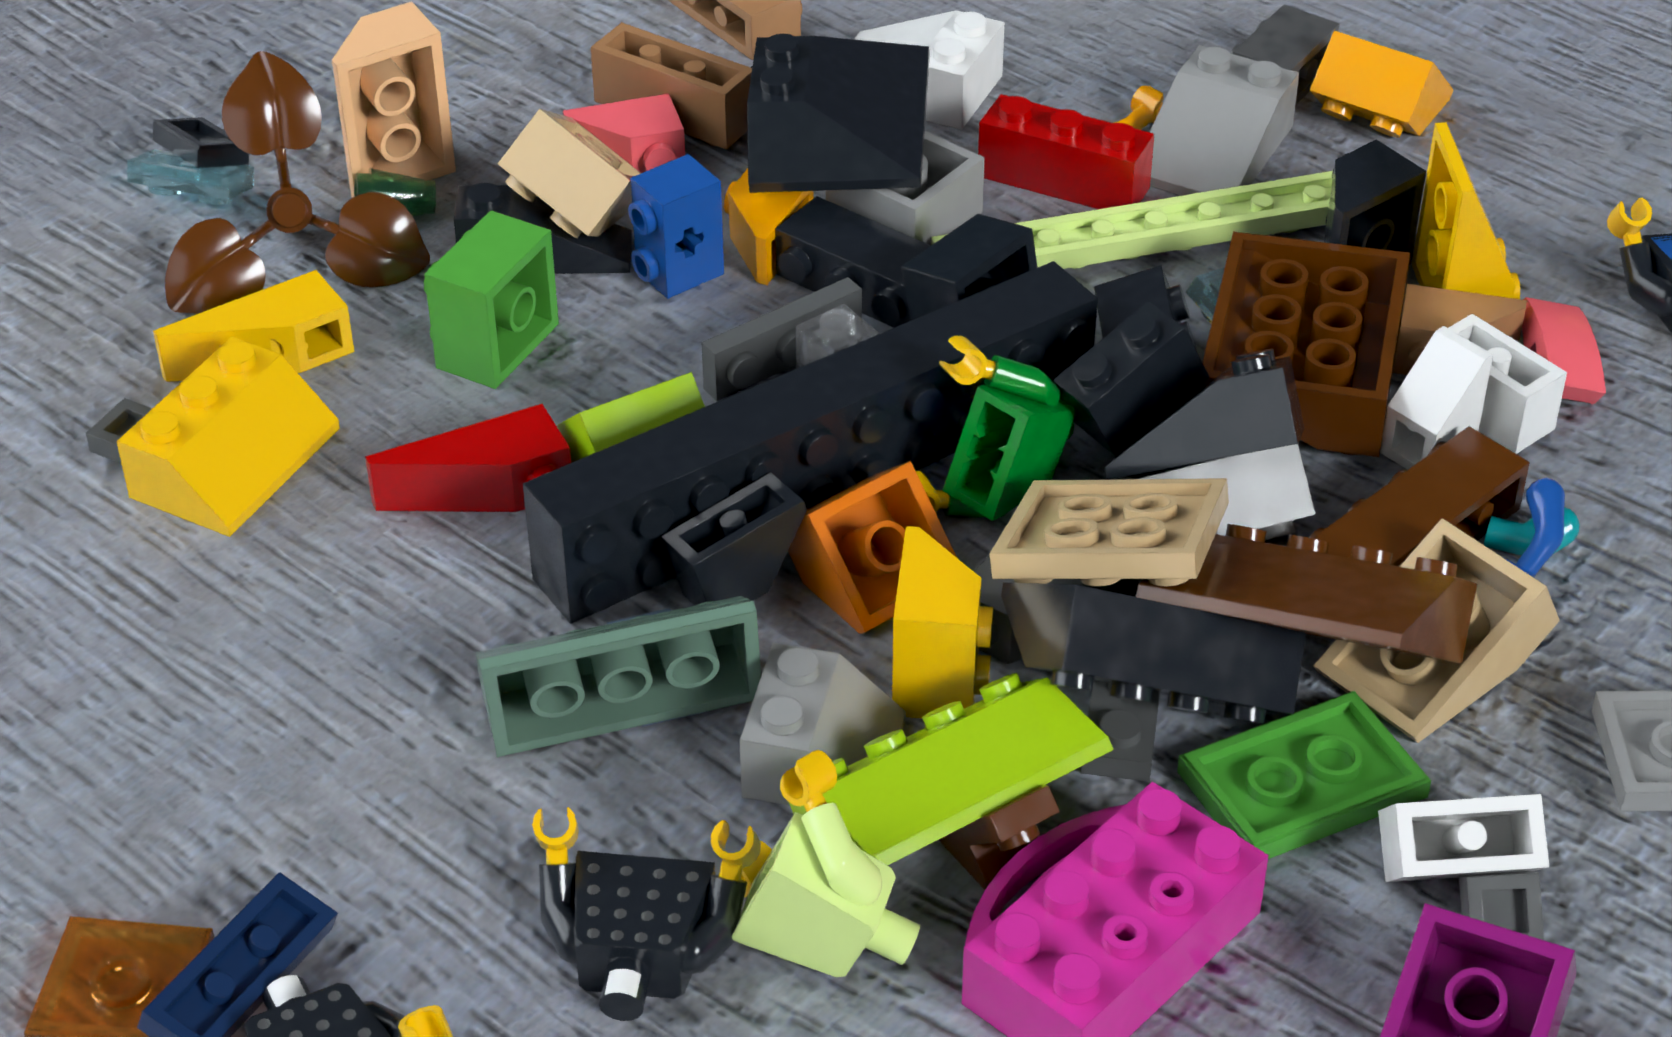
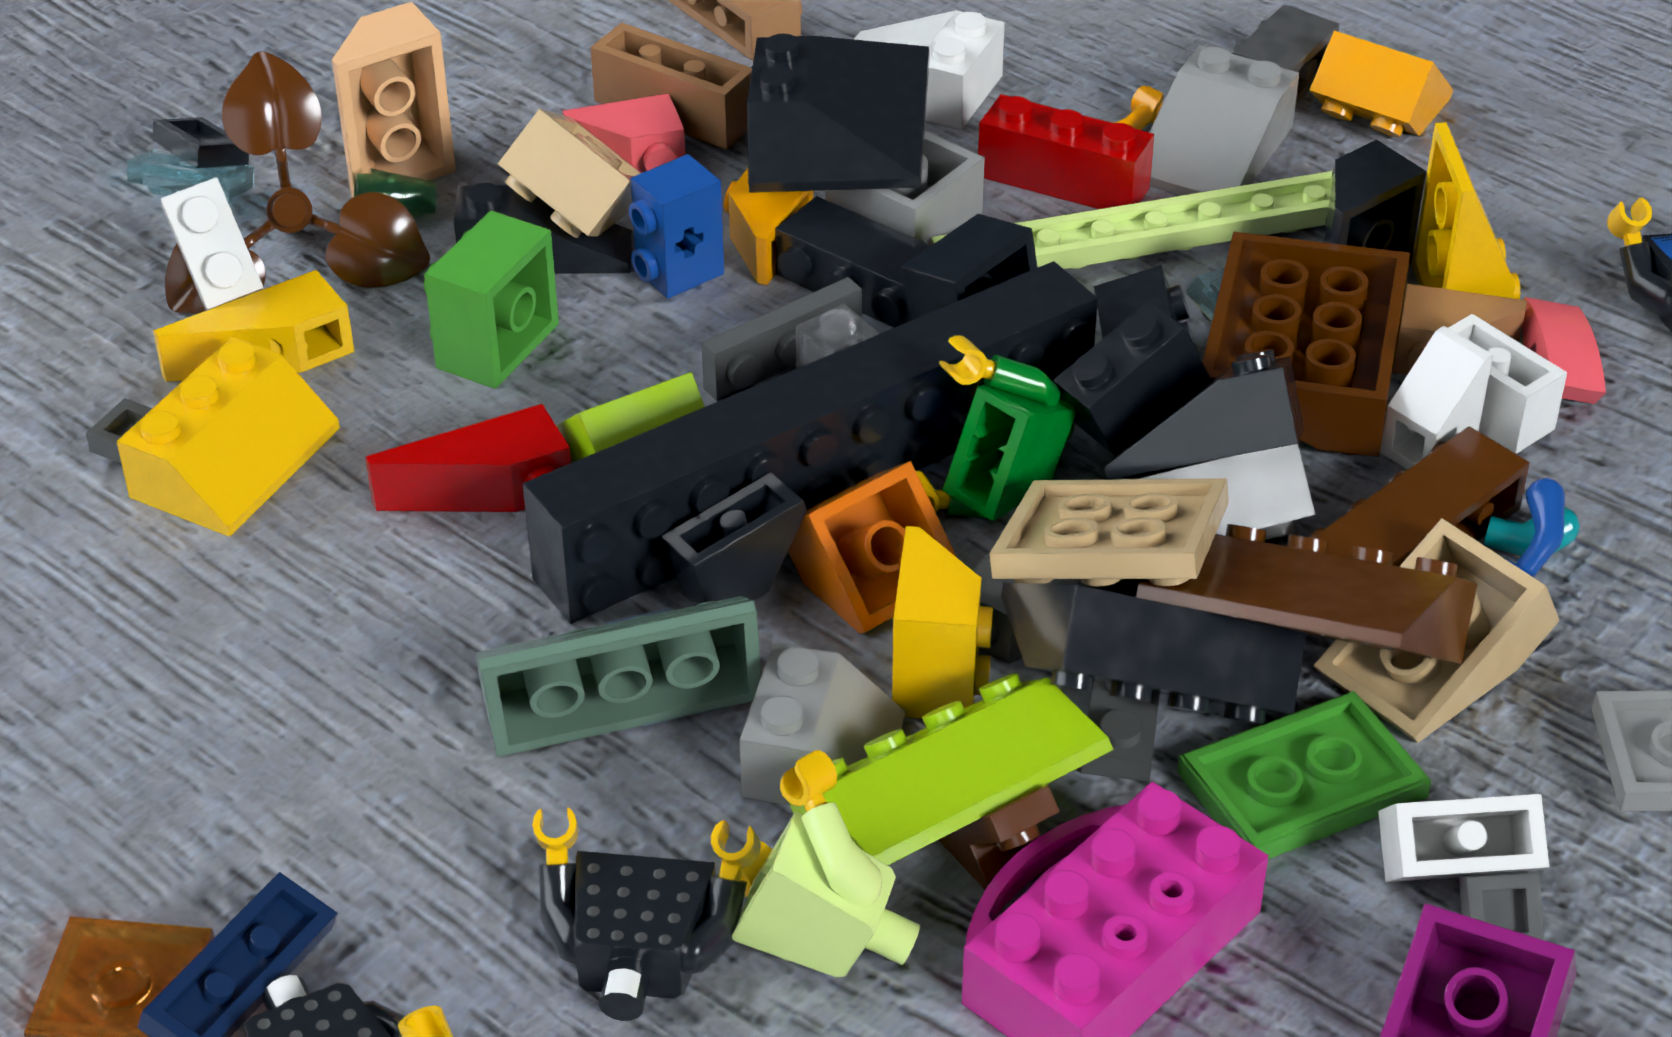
none -> white brick [161,177,264,311]

